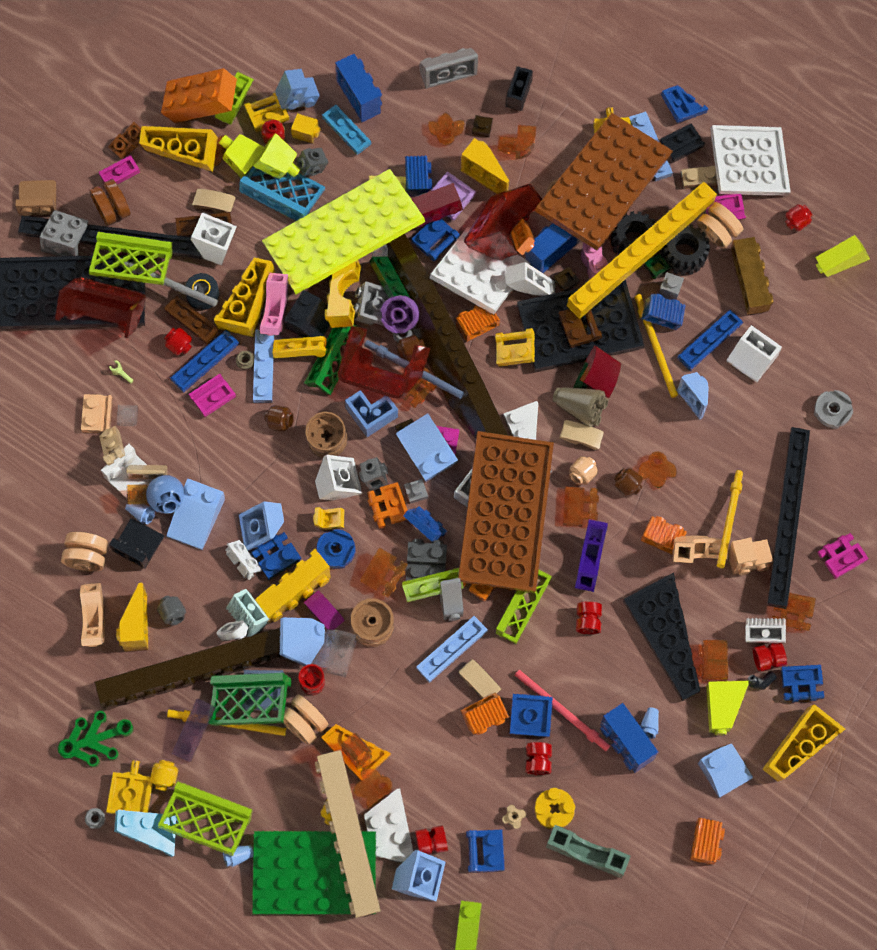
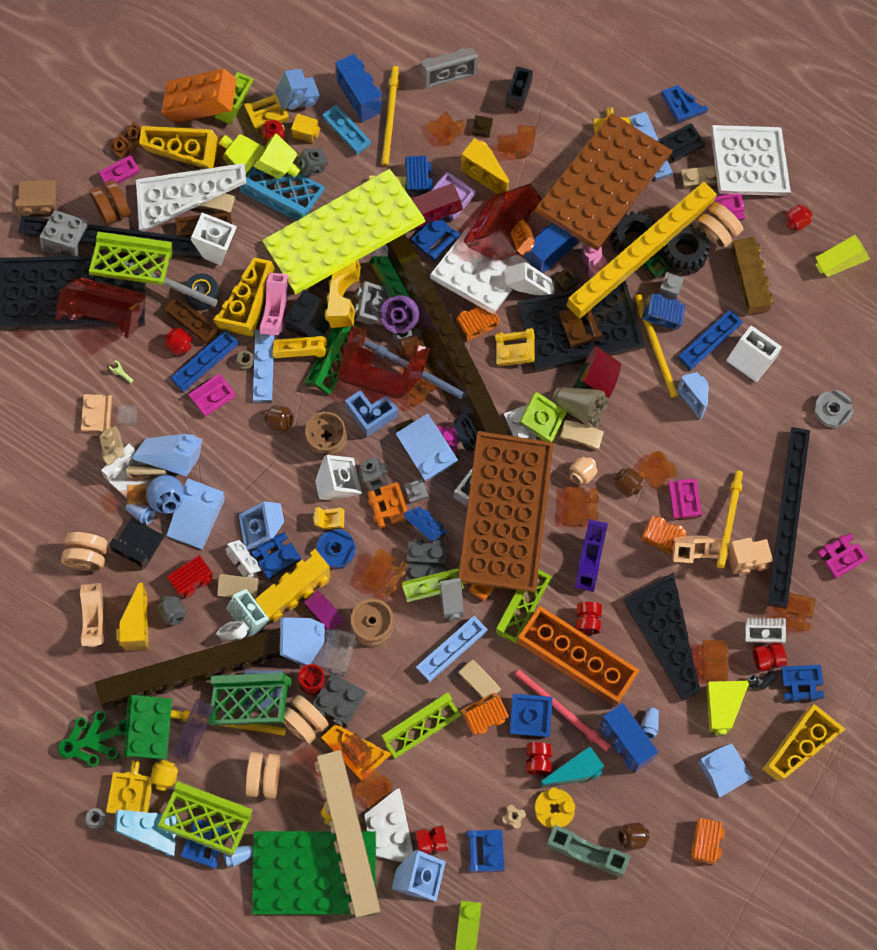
none -> green brick [122,695,172,760]
none -> light blue slope [132,434,203,476]
none -> white wing [136,163,246,231]
none -> red brick [167,554,213,599]
none -> blue plate [181,820,229,869]
none -> tan slope [217,574,259,599]
none -> light nougat wheel [246,752,280,799]
none -> dark grey plate [313,673,367,727]
none -> yellow bar [381,66,399,166]
none -> lime fence [382,692,461,759]
none -> black plate [453,414,477,452]
none -> orange brick [517,606,640,707]
none -> lime plate [518,392,566,442]
none -> teal slope [540,747,604,788]
none -> reddish brown head [618,823,650,850]
none -> dark pink plate [668,478,702,520]

